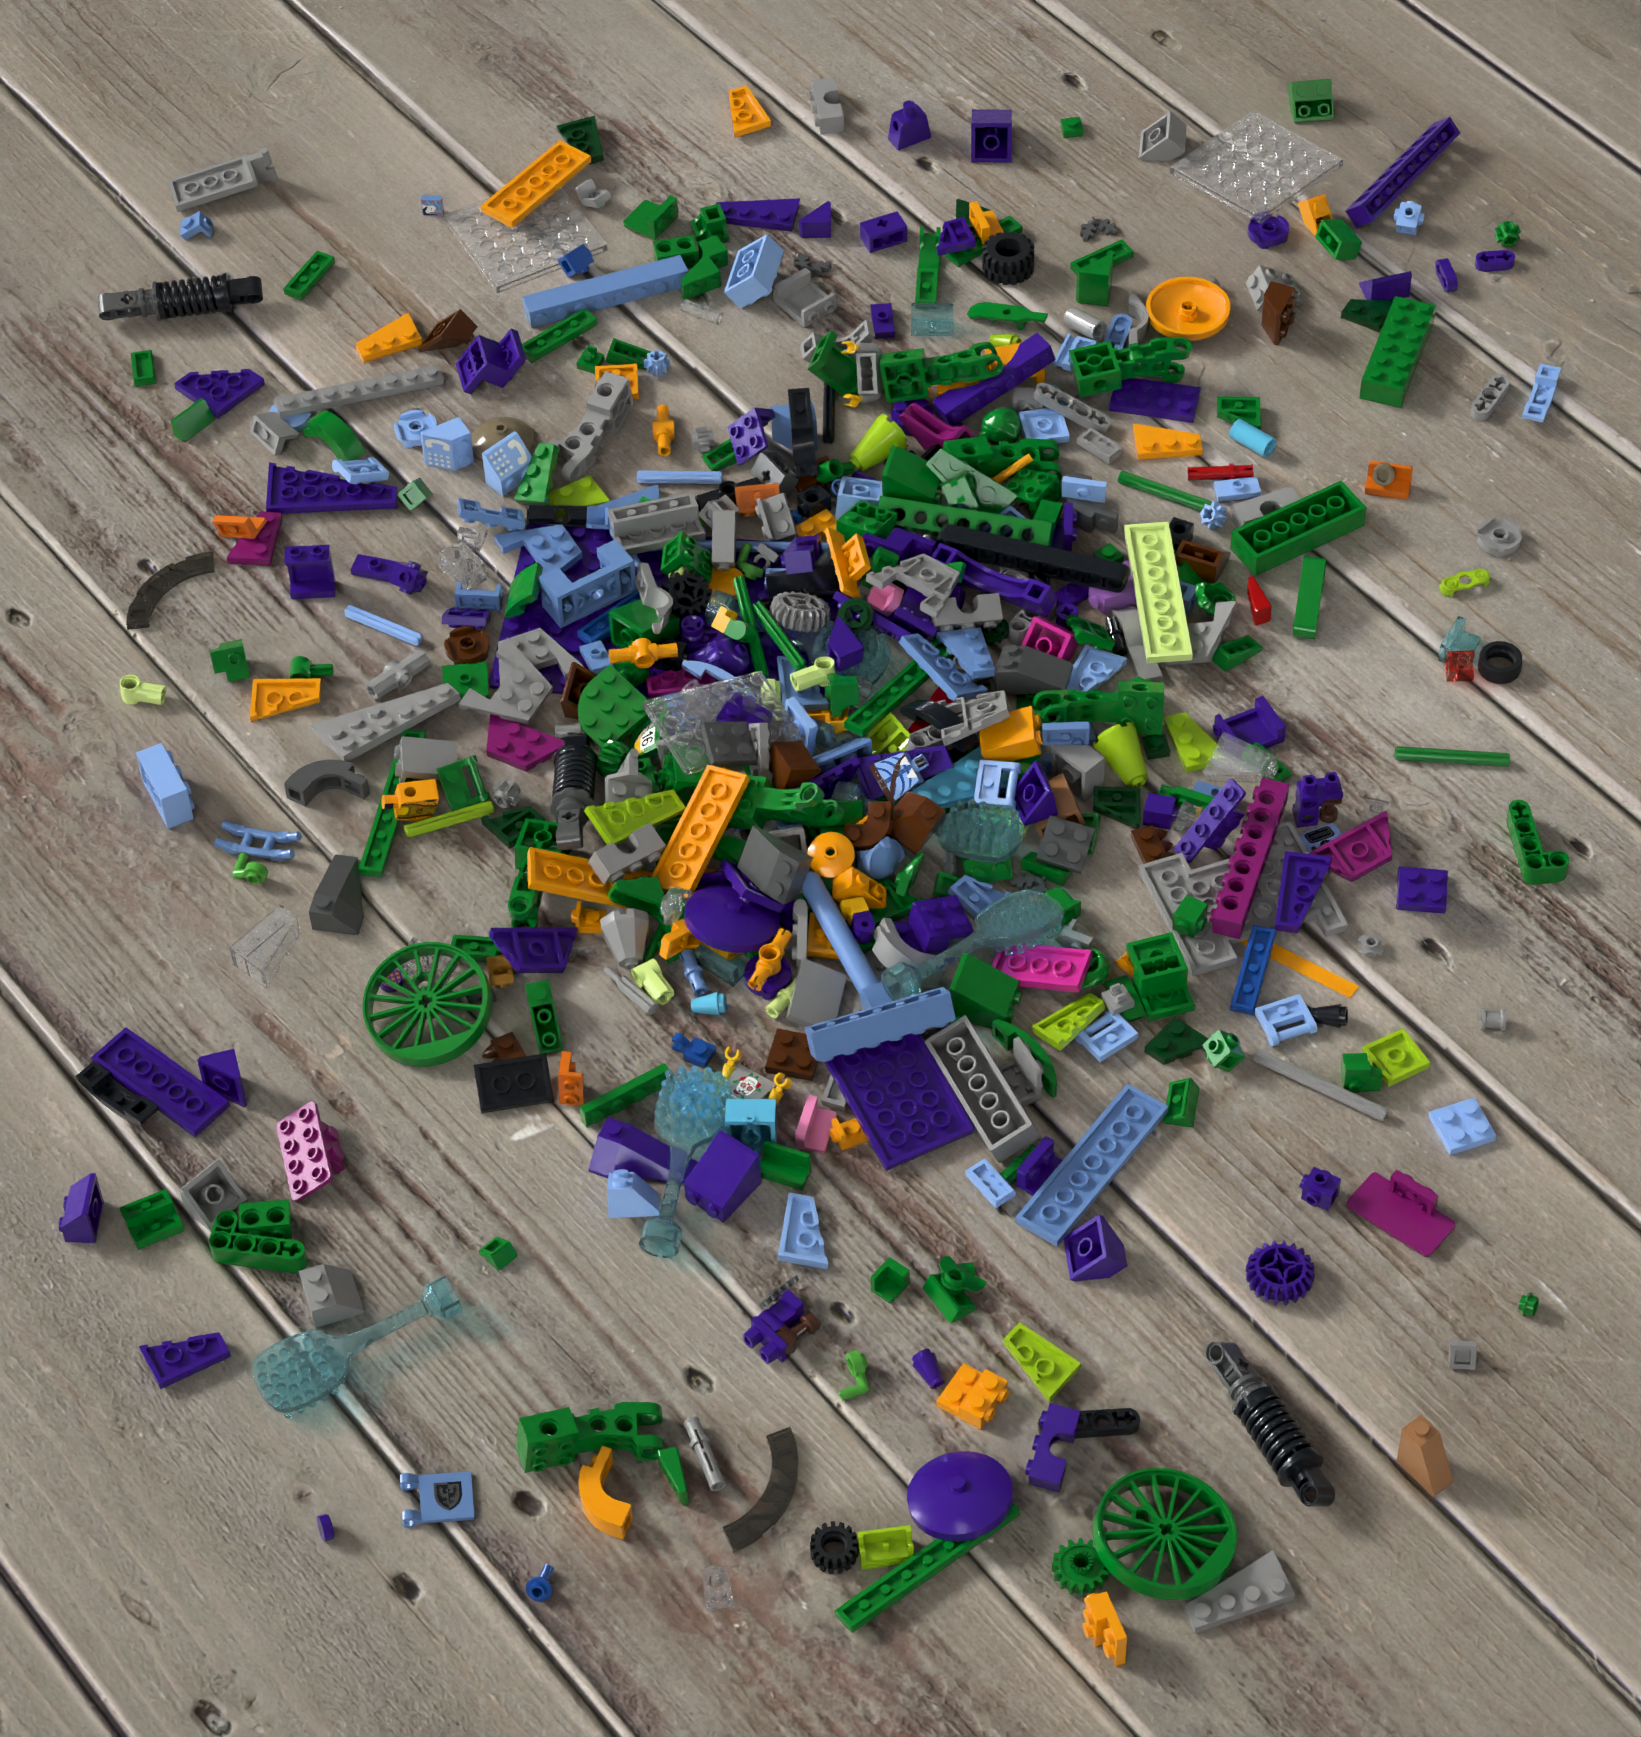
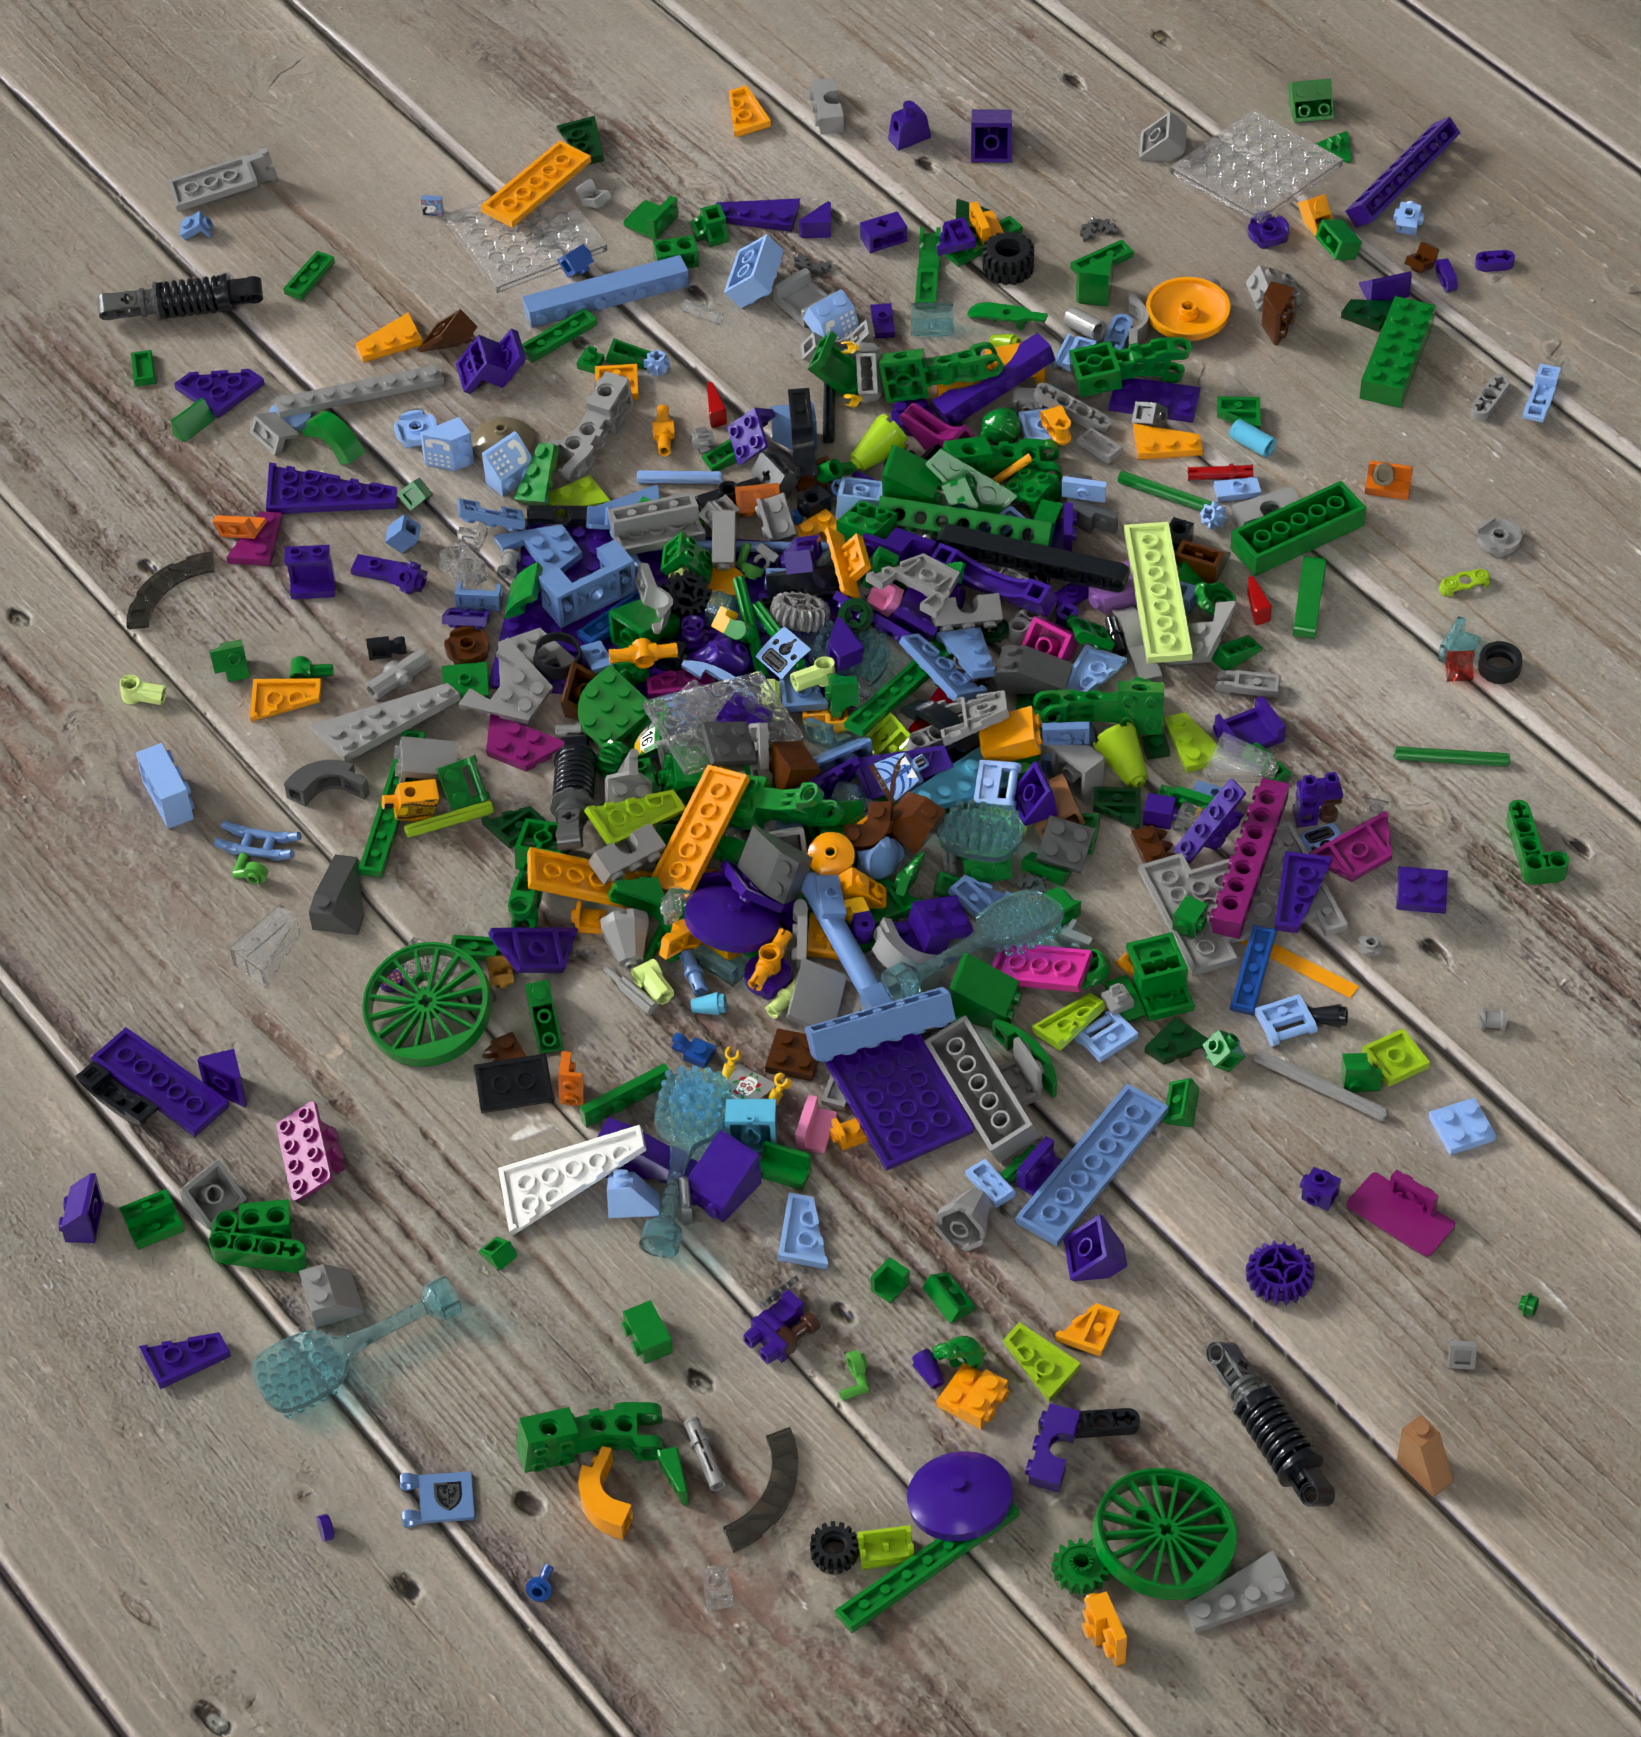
light blue plate [332,457,389,484] -> none
light blue axle [344,605,423,646] -> none
light grey gear [492,780,521,808] -> none
green arch [681,235,728,301] -> none
light blue plate [782,697,818,757] -> none
green plate [939,1255,987,1292] -> none
green plate [1060,117,1083,138] -> none
green plate [1093,543,1124,563] -> none
green gear [1494,221,1521,247] -> none
none -> black plate [366,636,407,660]
none -> medium blue brick [385,514,421,553]
none -> light grey bush [497,549,521,578]
none -> white wing [498,1125,646,1236]
none -> black tyre [533,632,583,680]
none -> green brick [621,1300,673,1364]
none -> flat silver bar [679,1176,693,1225]
none -> red slope [707,381,727,428]
none -> light blue sticker [755,627,811,680]
none -> light blue slope [803,289,859,339]
none -> medium blue plate [814,875,846,919]
none -> green hair [932,1336,986,1369]
none -> light grey cone [935,1188,990,1251]
none -> light orange piece [1040,405,1072,445]
none -> light orange wing [1055,1303,1120,1357]
none -> dark grey bracket [1131,401,1168,428]
none -> light grey hinge [1215,670,1281,698]
none -> green piece [1310,131,1351,163]
none -> reddish brown bracket [1404,242,1439,273]

